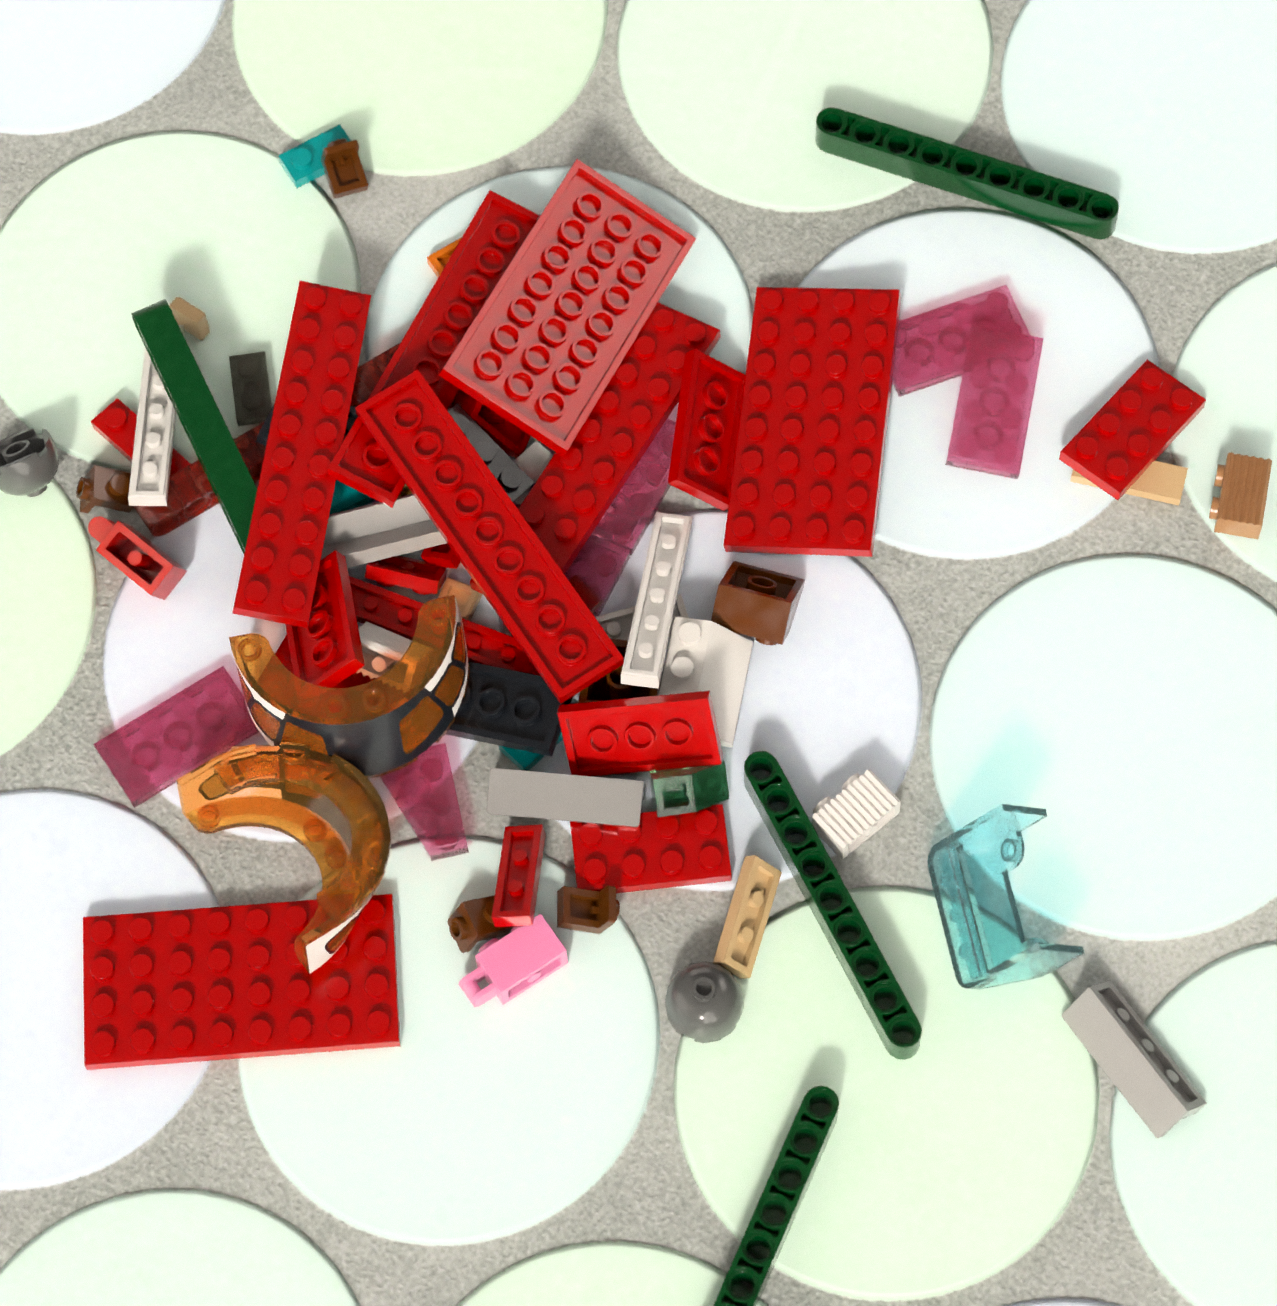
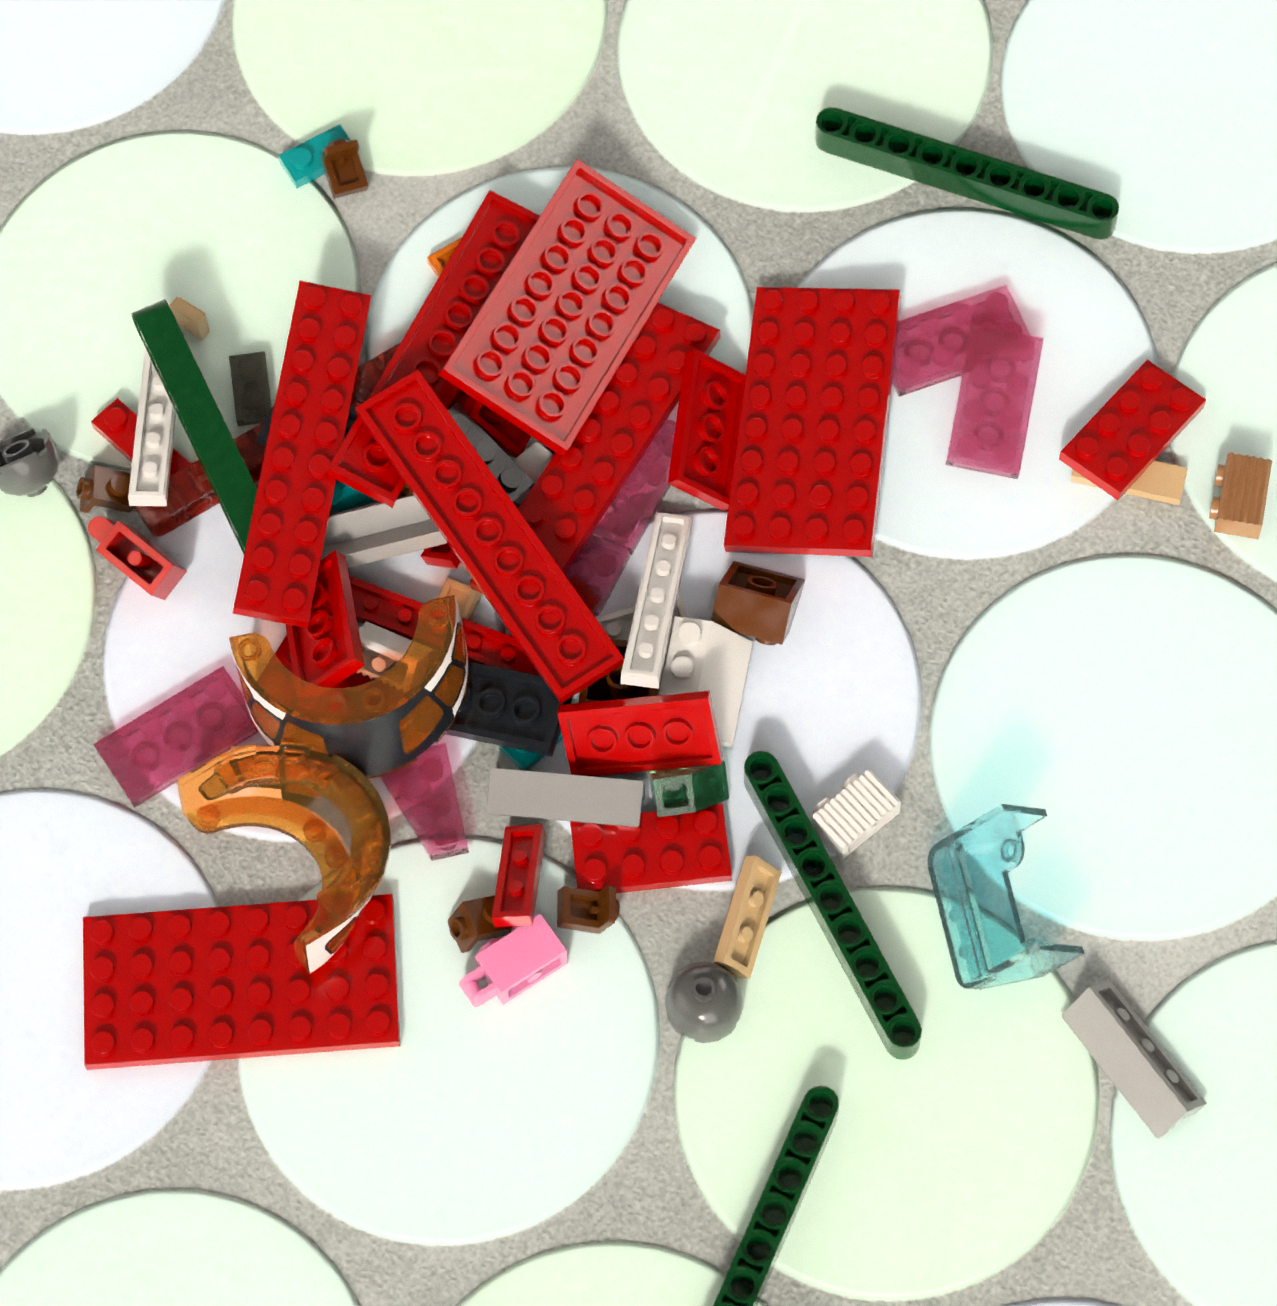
red plate [365,555,448,595] -> none

